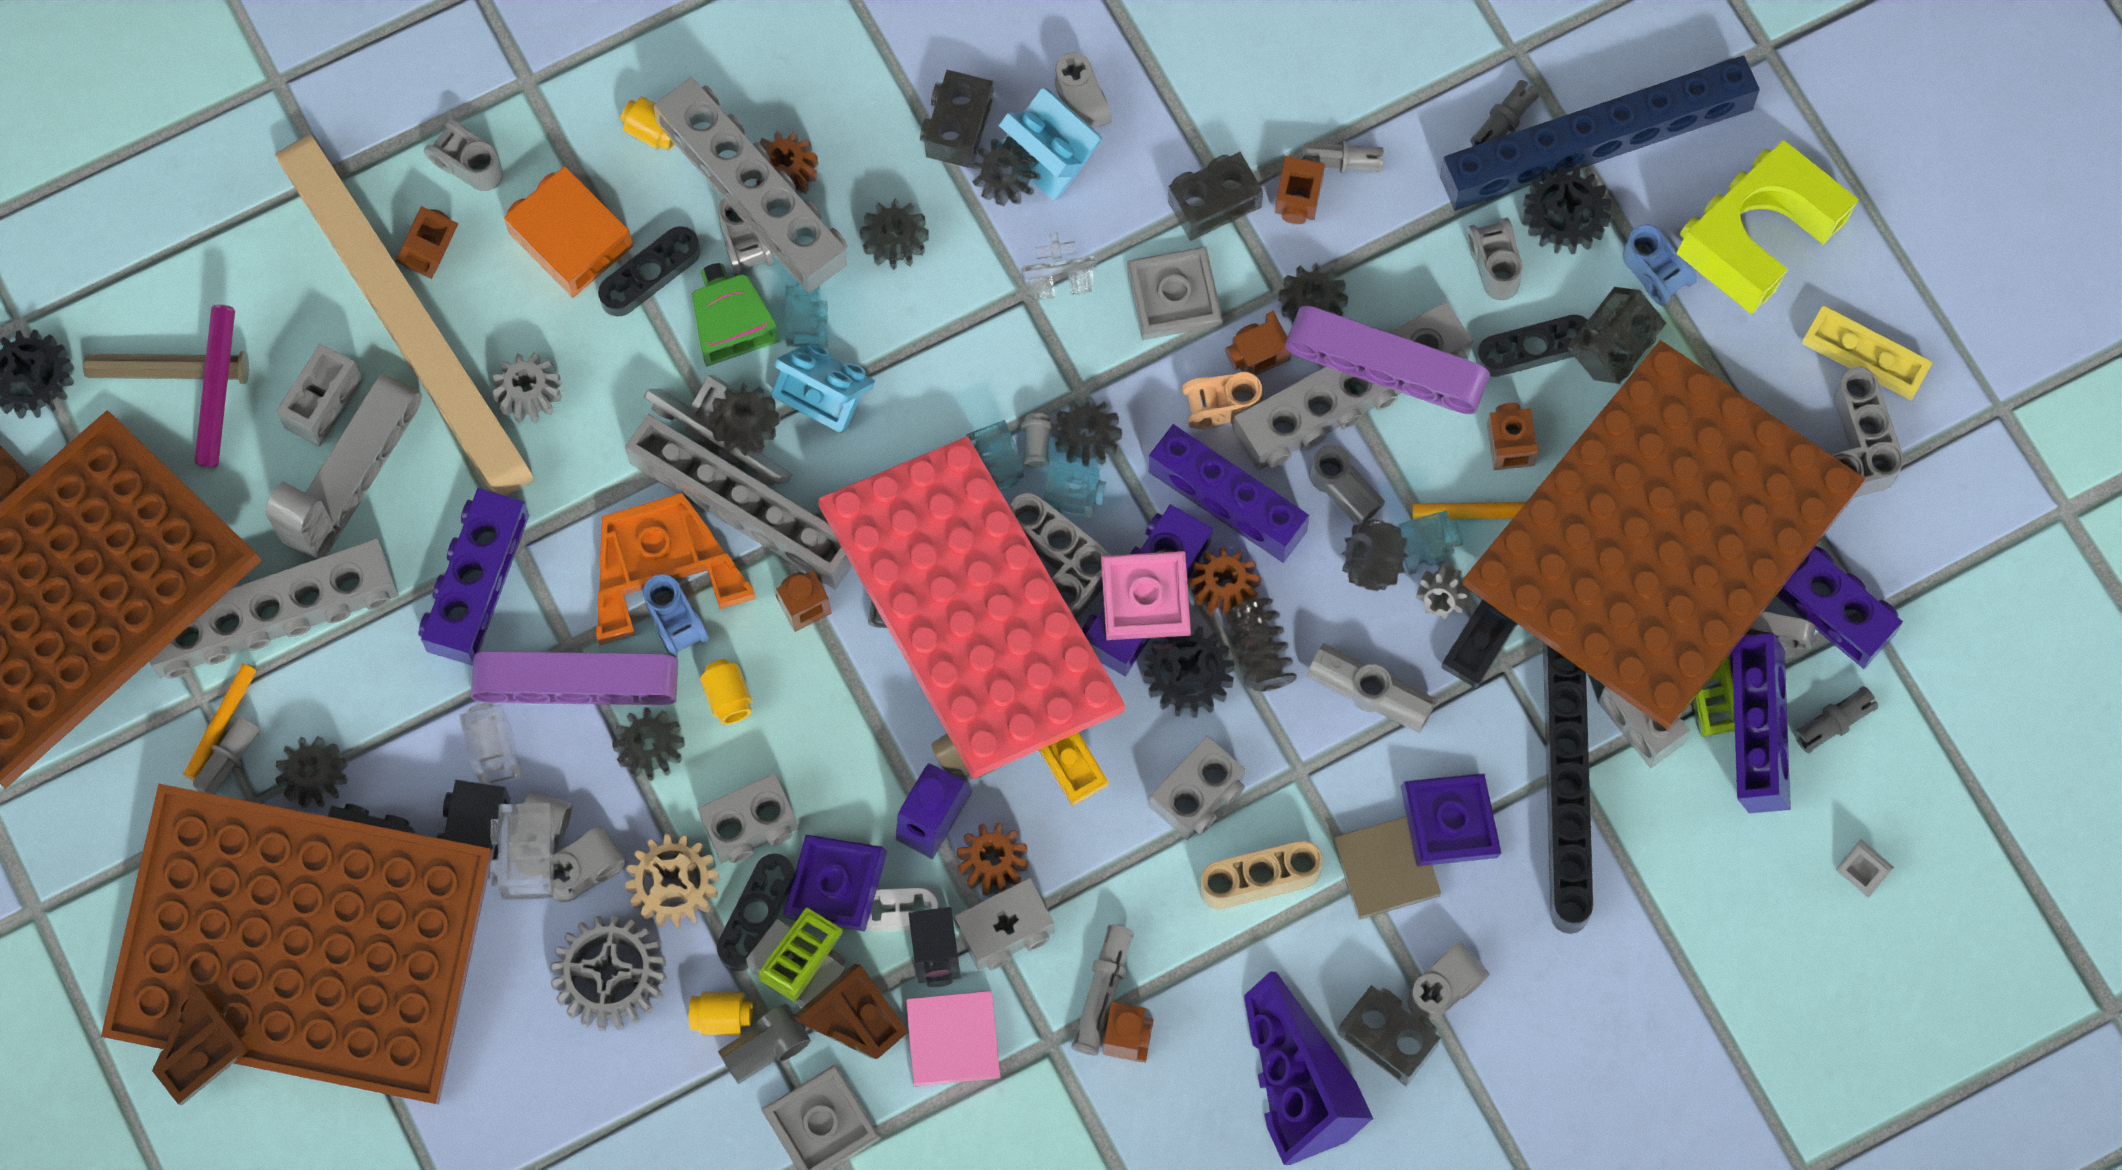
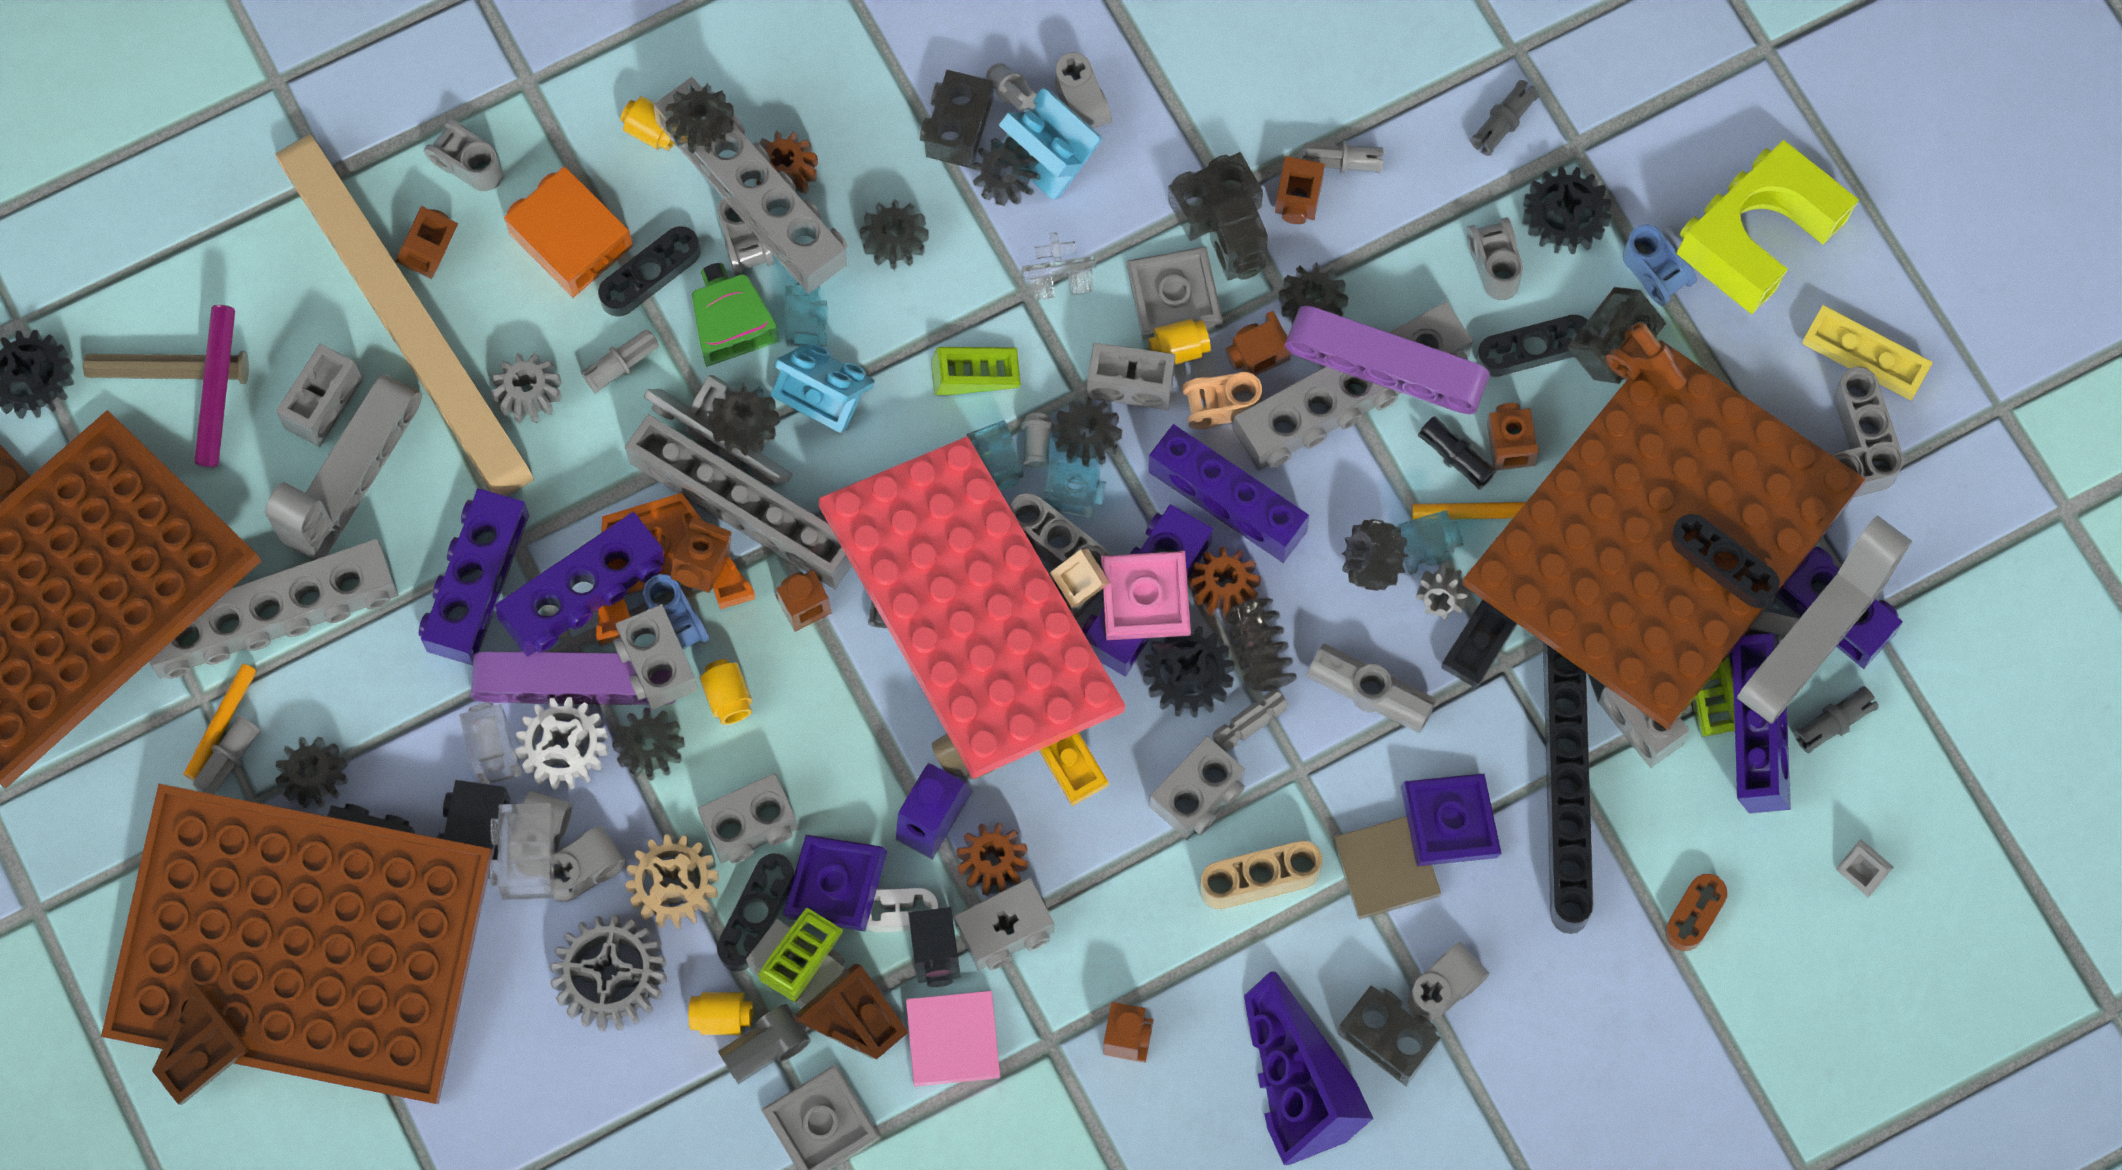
light grey pin [1071,925,1134,1056] -> none
dark grey piece [1309,445,1385,527] -> none
dark blue brick [1440,55,1760,211] -> none
none -> dark purple brick [495,511,664,657]
none -> white gear [516,697,608,790]
none -> light grey axle [580,330,659,394]
none -> light grey brick [613,604,698,710]
none -> clear smoke gear [665,83,734,154]
none -> dark orange brick [671,517,732,593]
none -> lime slope [931,347,1021,395]
none -> light grey axle [986,63,1036,112]
none -> tan plate [1050,548,1110,608]
none -> light grey brick [1087,343,1175,410]
none -> yellow brick [1148,318,1211,365]
none -> clear smoke brick [1210,193,1268,281]
none -> light grey axle [1212,689,1288,752]
none -> black pin [1418,416,1497,490]
none -> dark orange piece [1605,322,1687,390]
none -> dark orange beam [1665,874,1727,951]
none -> black beam [1671,514,1780,608]
none -> light grey beam [1737,515,1912,724]

